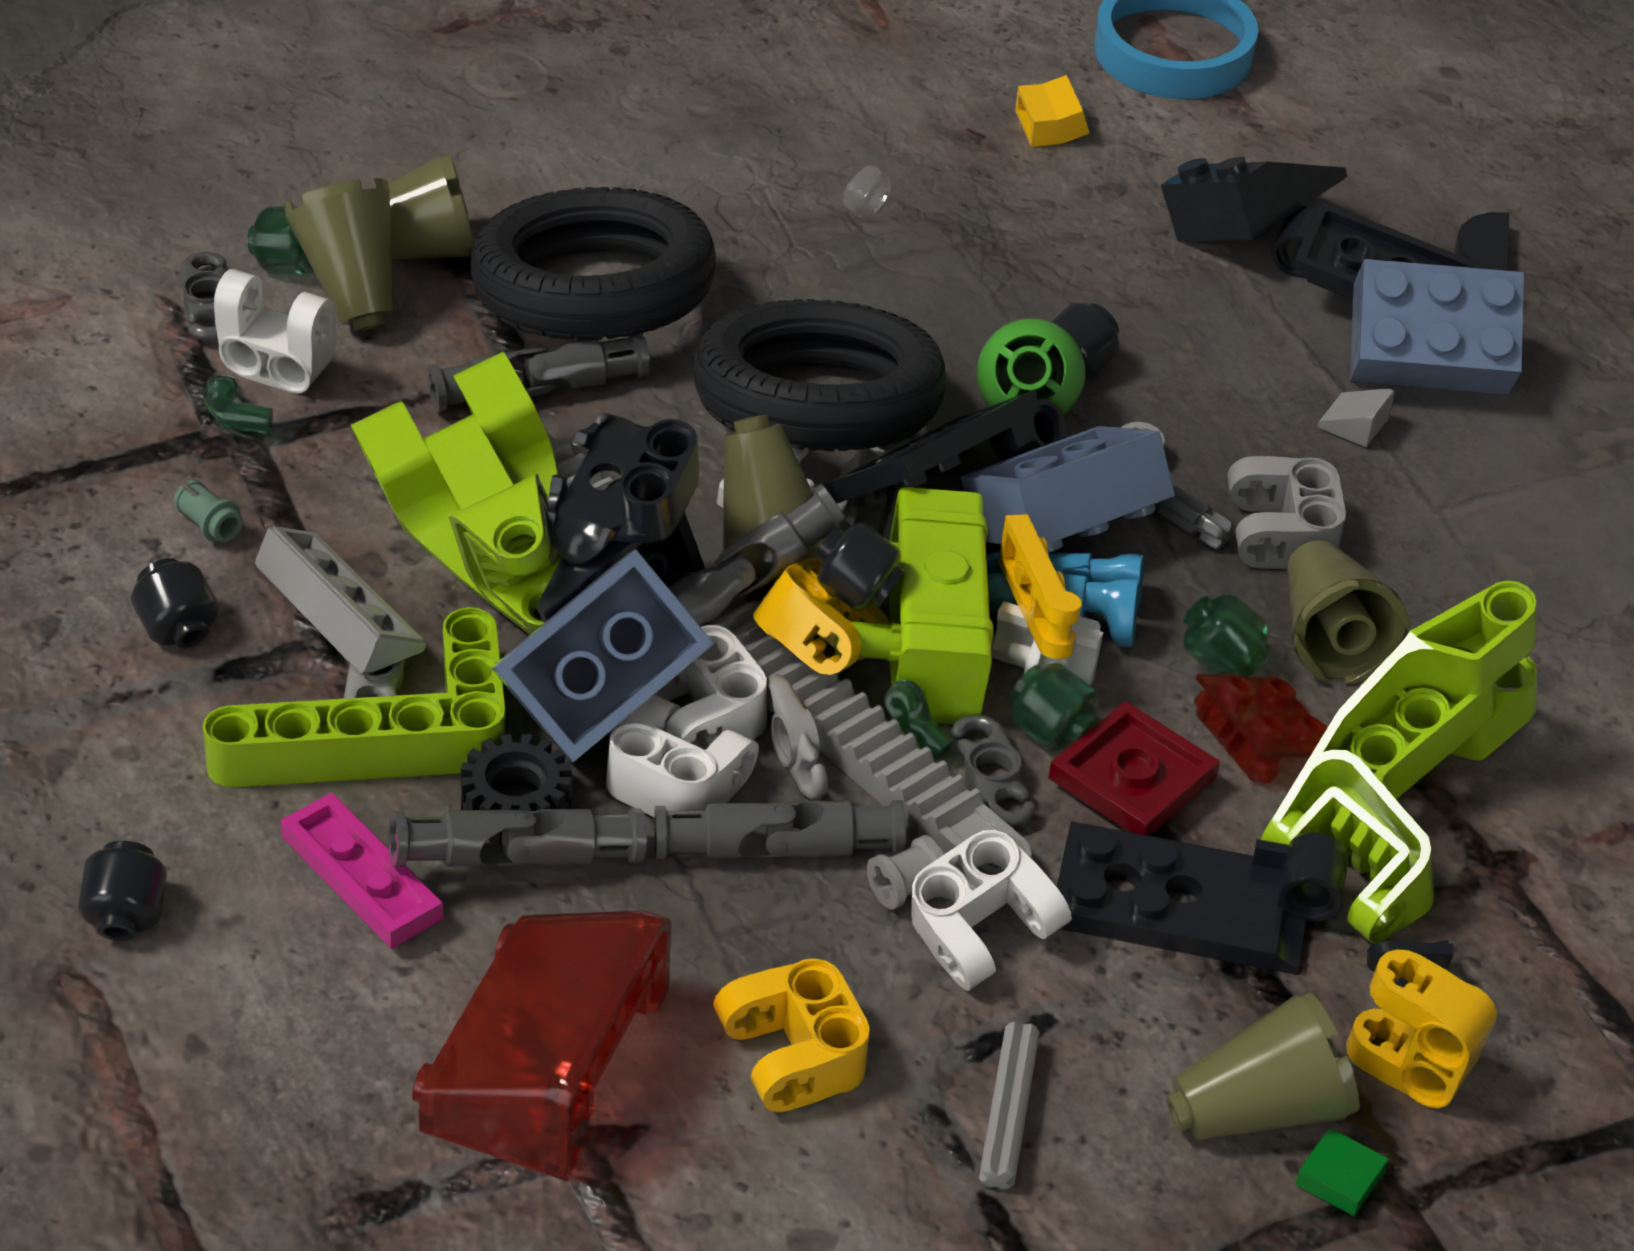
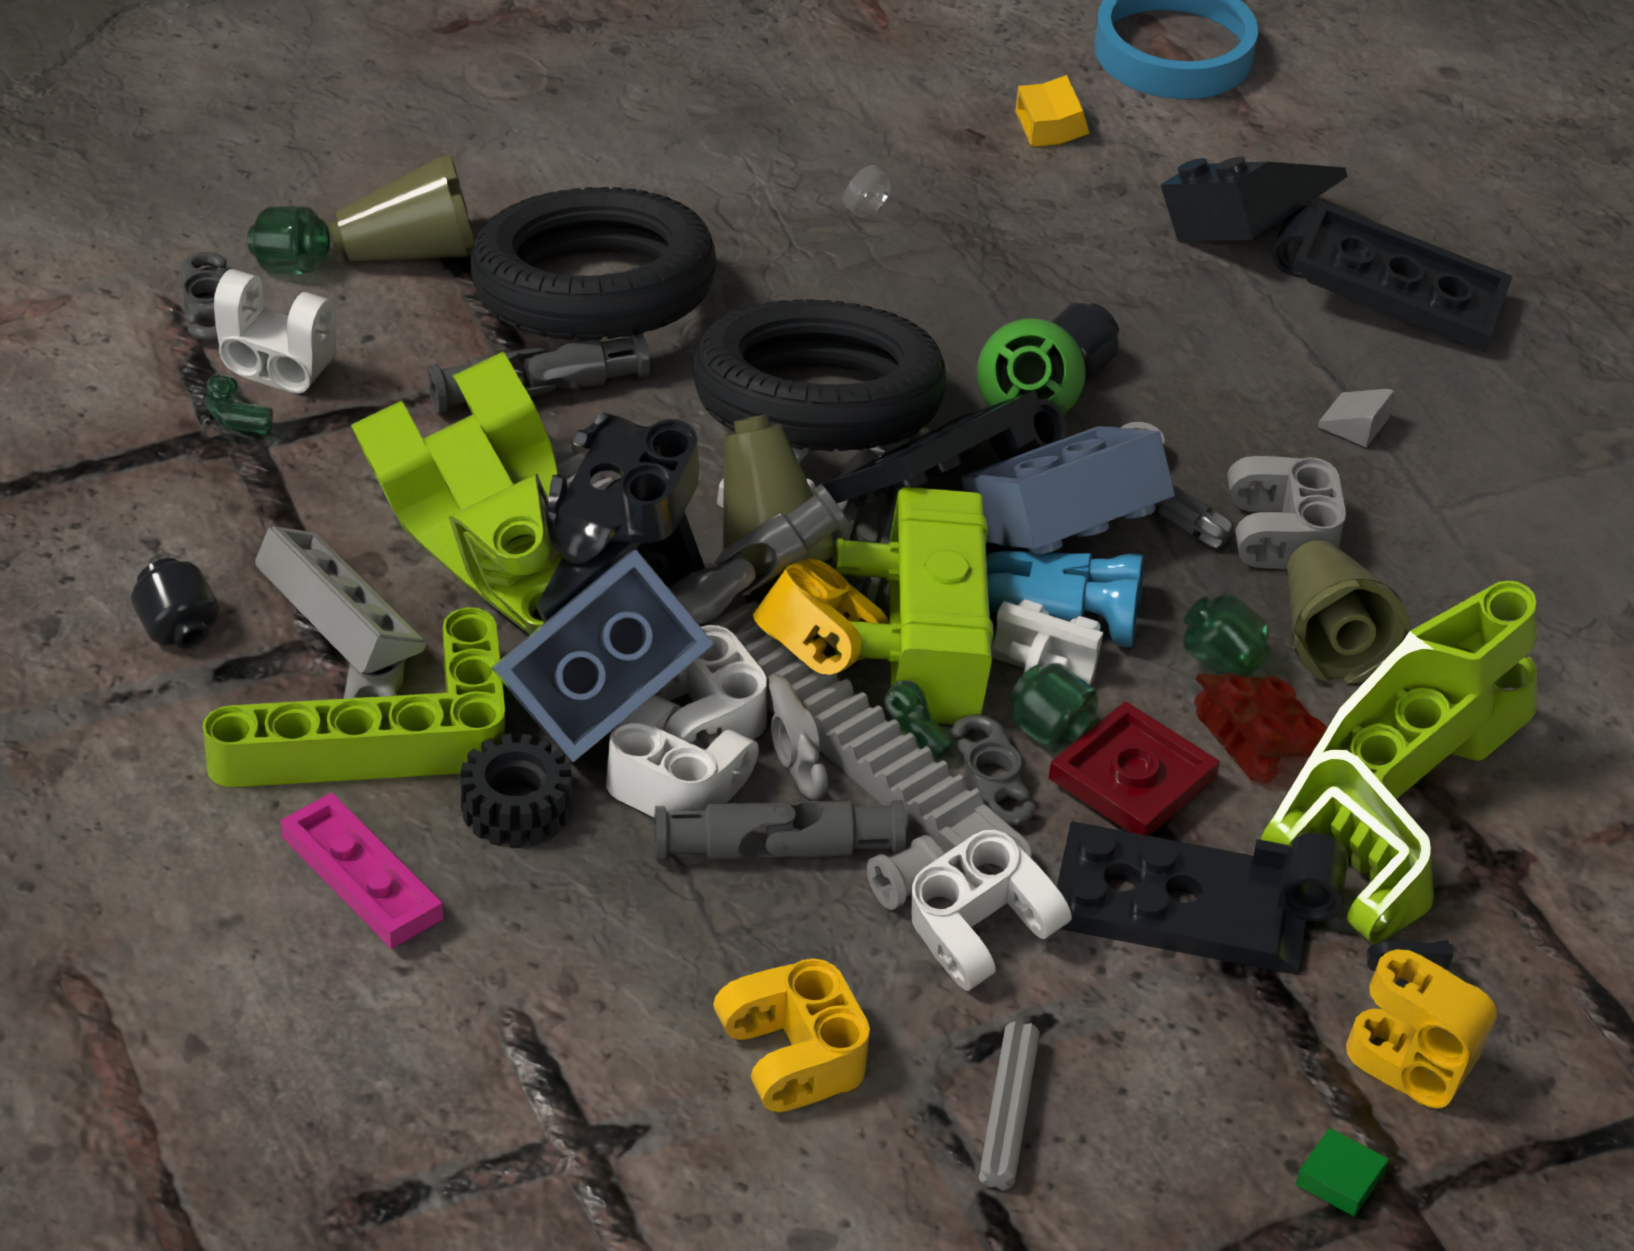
black head [78,841,167,941] -> none
sand green pin [173,479,243,543] -> none
olive cone [283,178,394,332] -> none
dark grey piece [388,808,647,867] -> none
clear red windscreen [412,910,672,1181] -> none
black head [814,522,905,611] -> none
yellow plate [998,514,1082,660] -> none
olive cone [1165,992,1360,1140] -> none
sand blue brick [1350,259,1524,394] -> none
black tile [1454,212,1509,271] -> none

